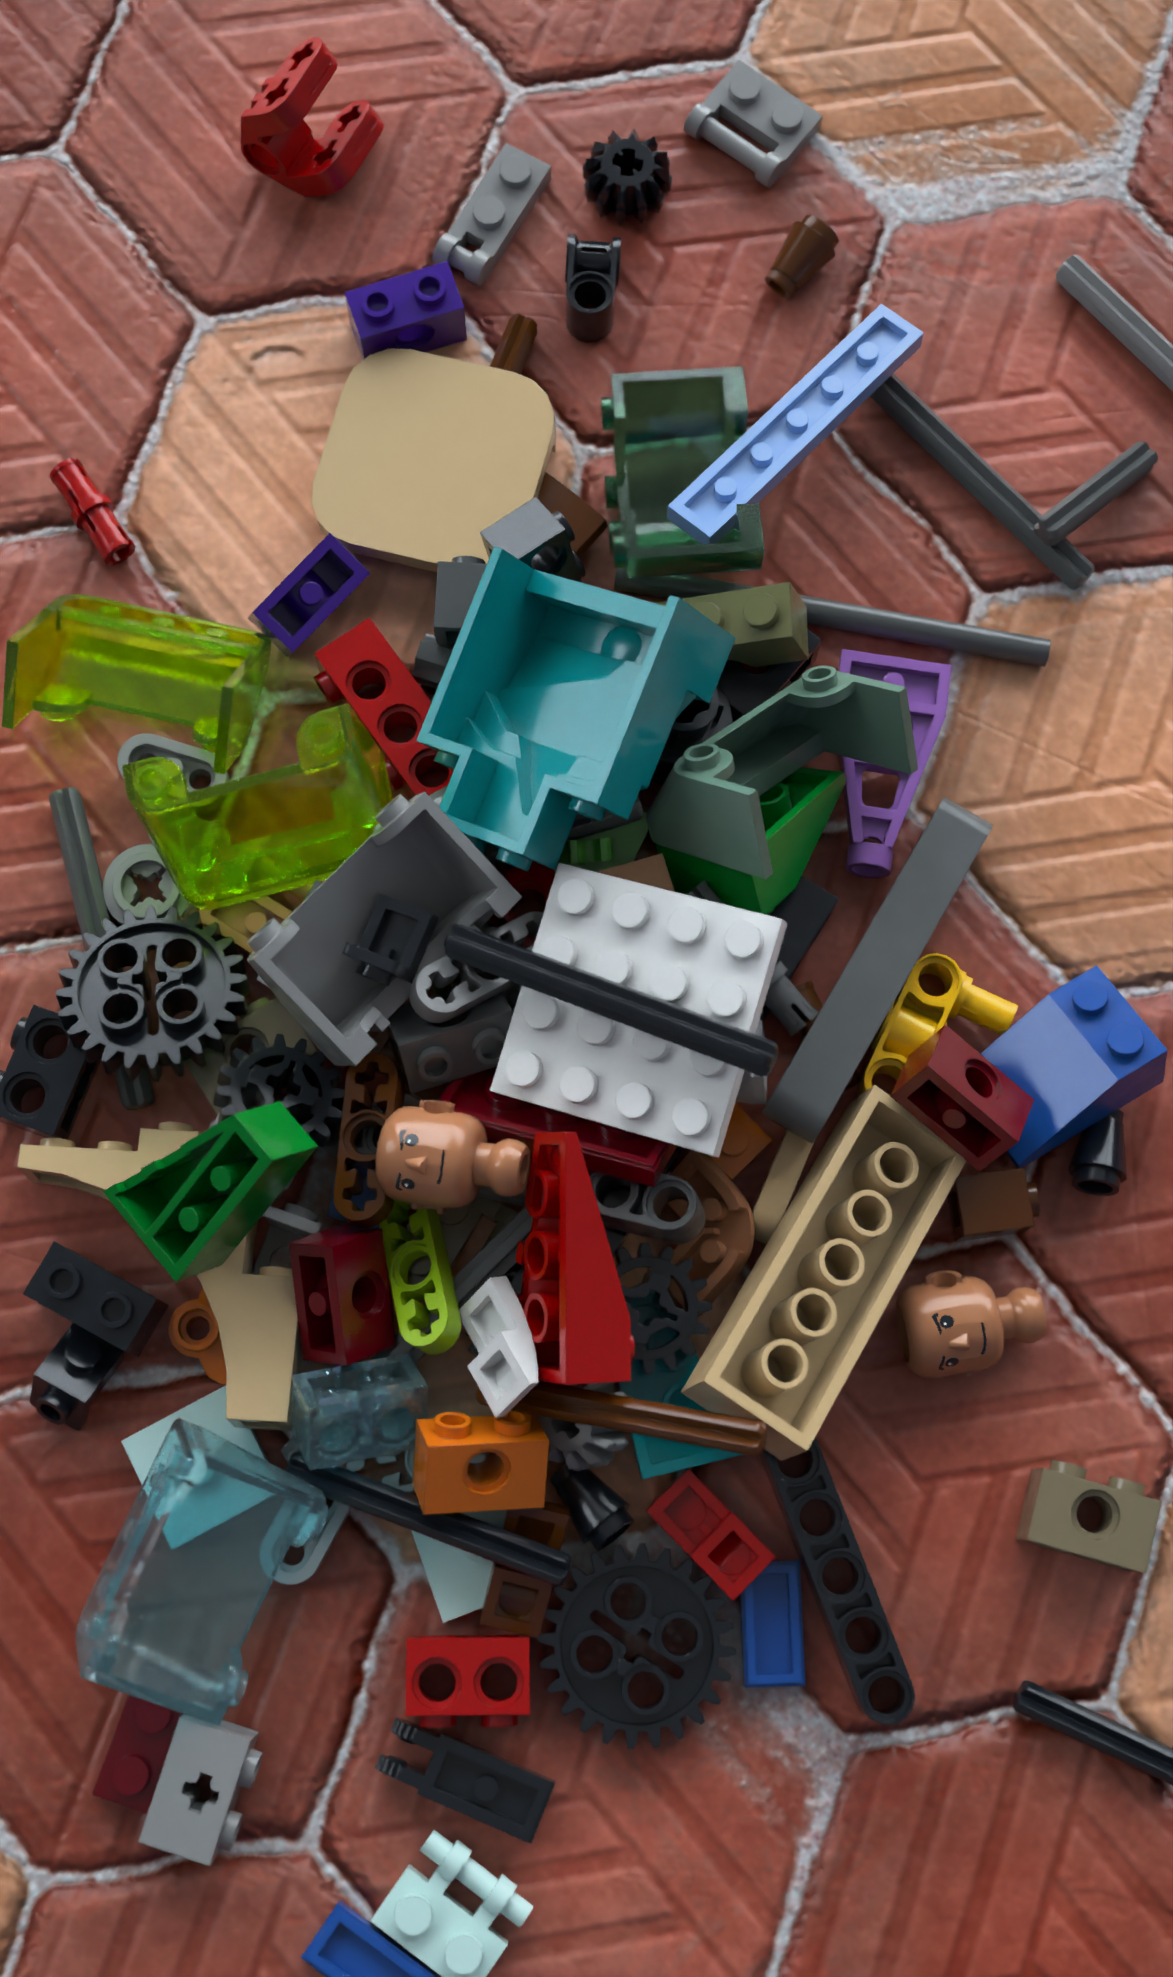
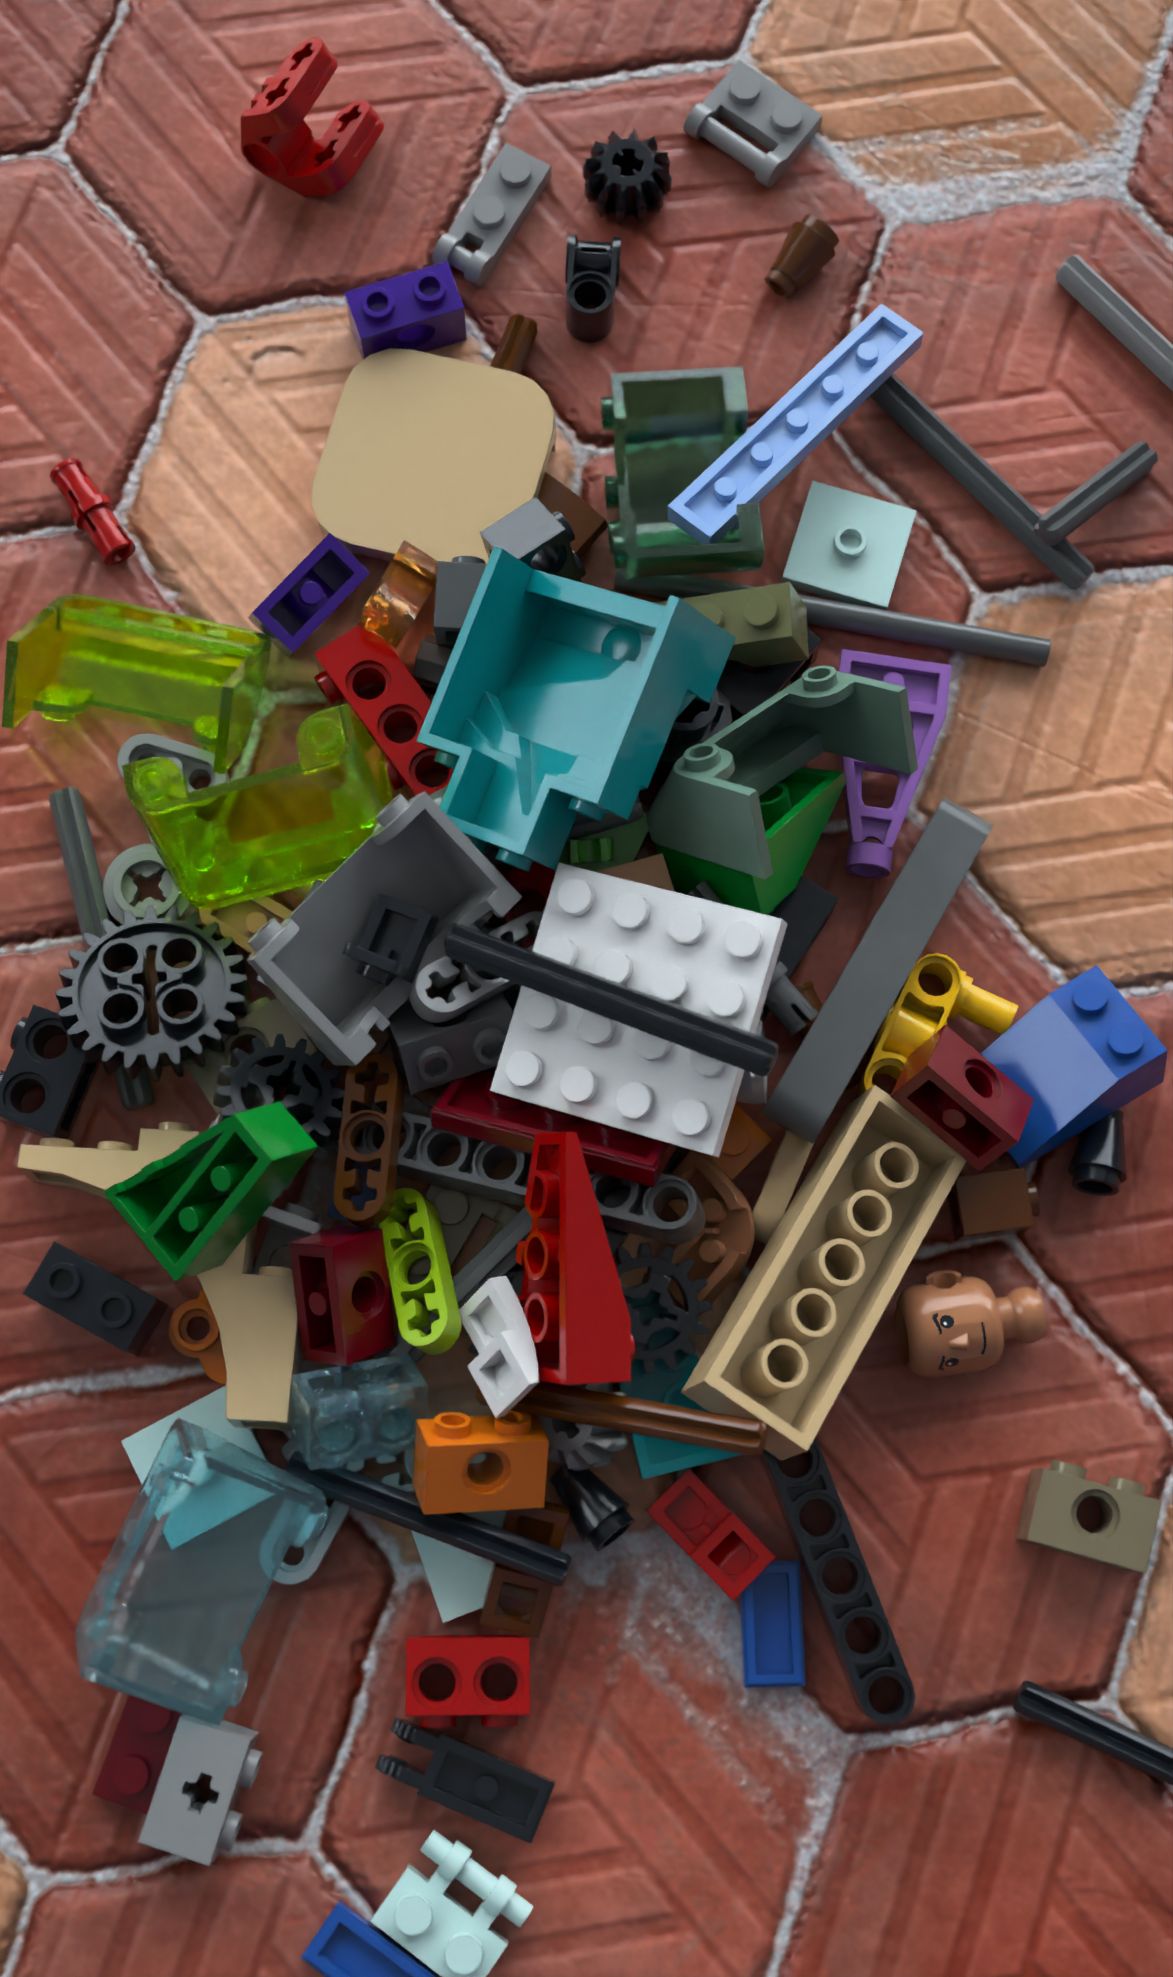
black bracket [30,1323,124,1431] -> none
nougat piece [376,1100,531,1214] -> none
black gear [538,1543,736,1749] -> none
none -> clear orange leg [357,540,438,649]
none -> light aqua plate [781,480,917,610]

